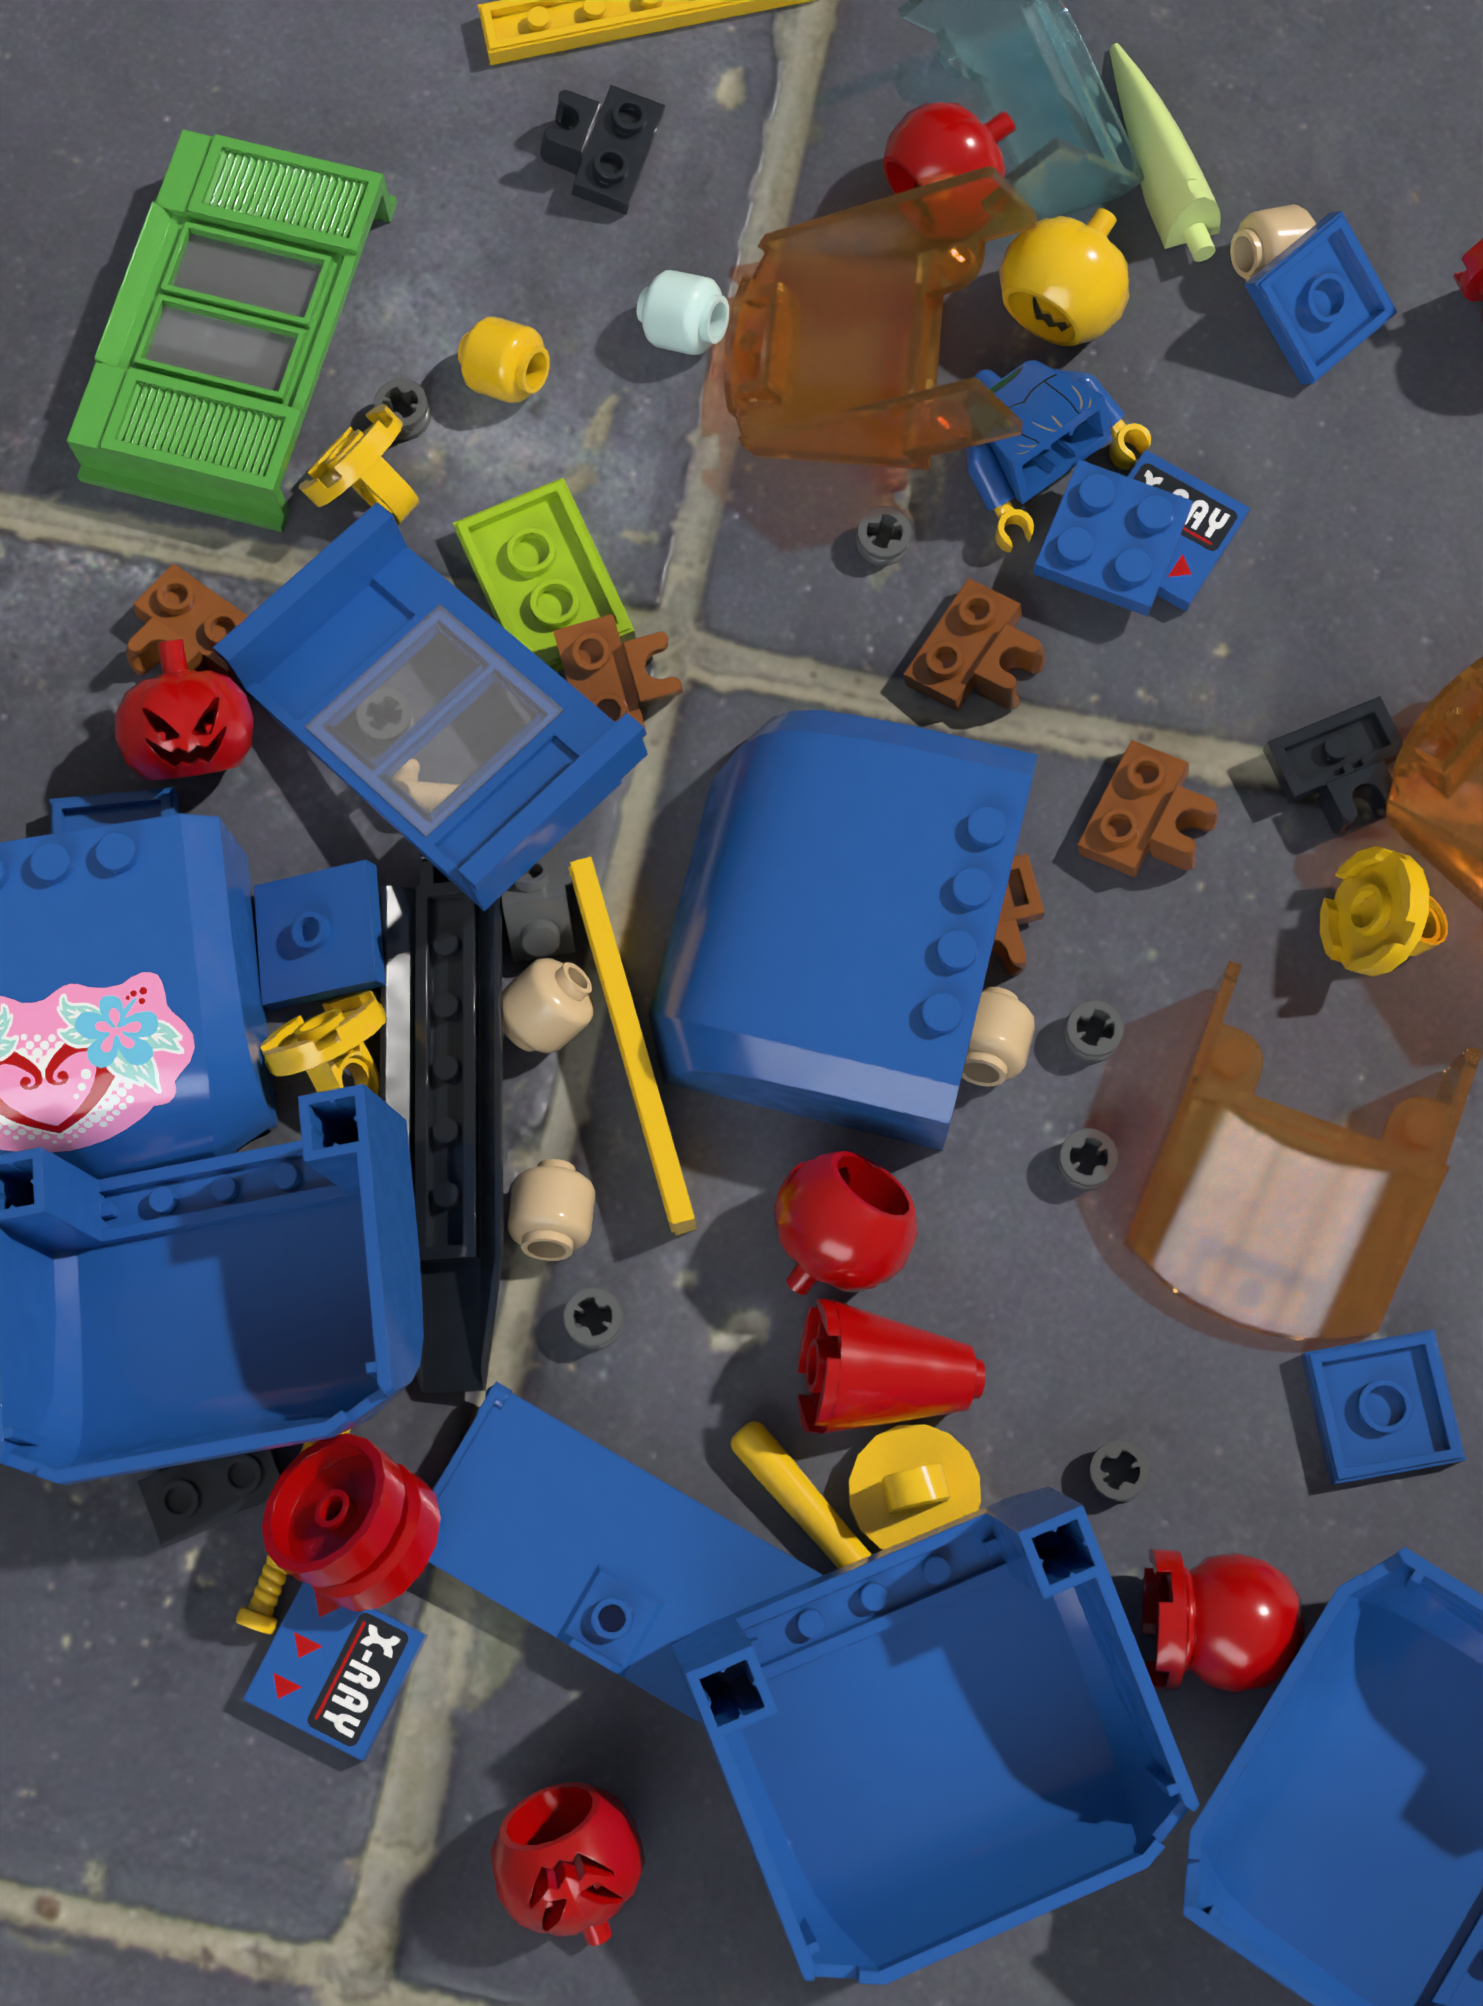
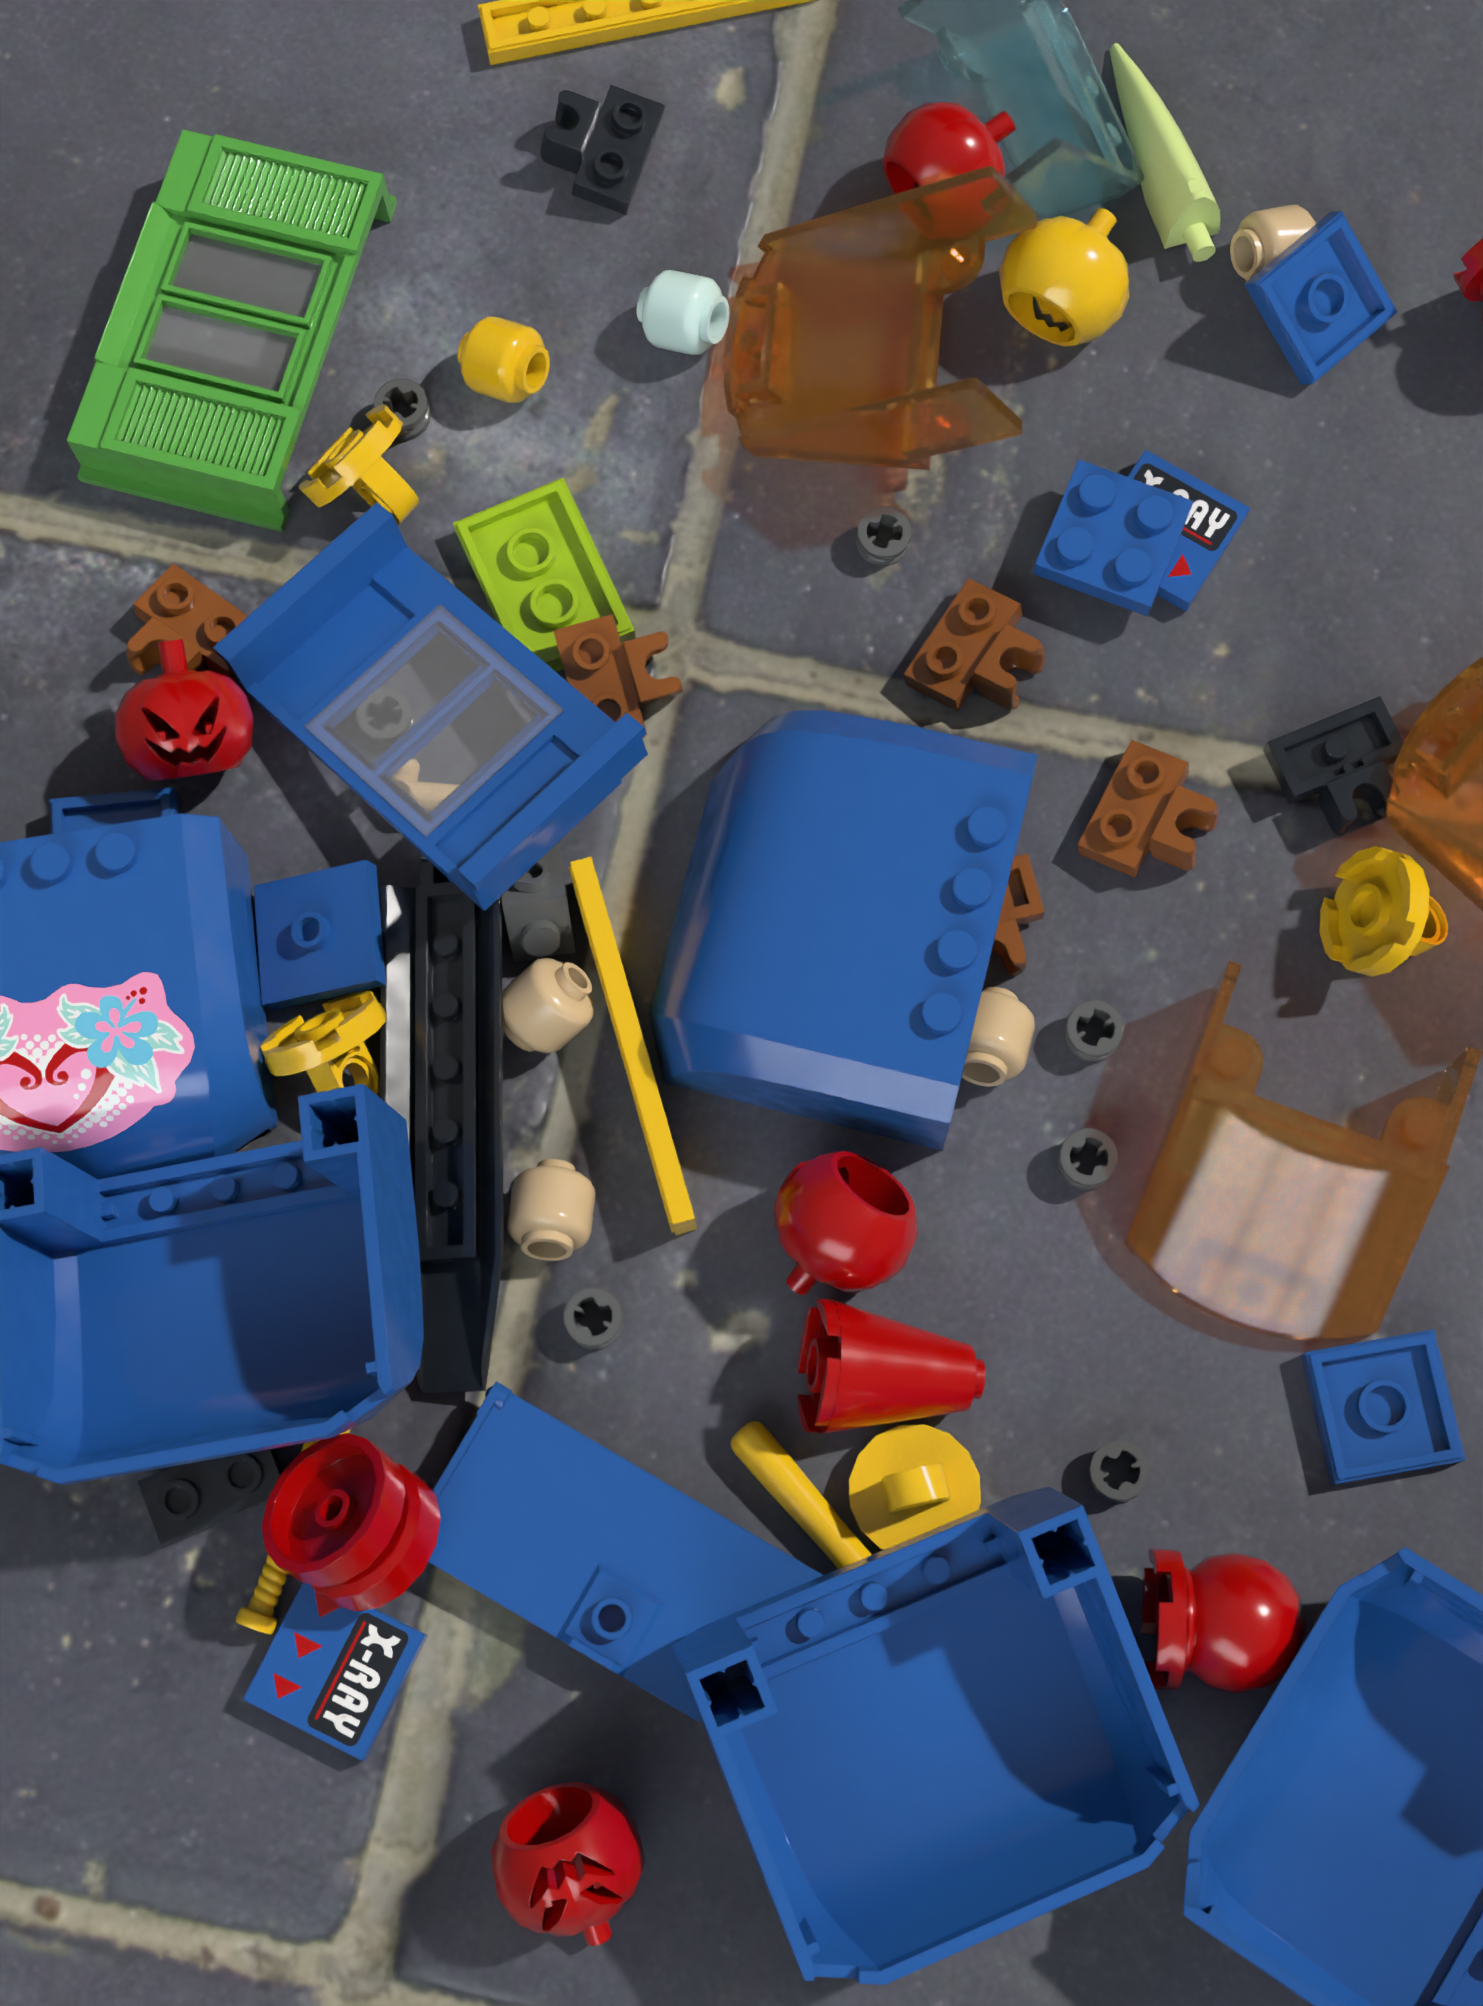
blue torso [964,360,1151,553] -> none

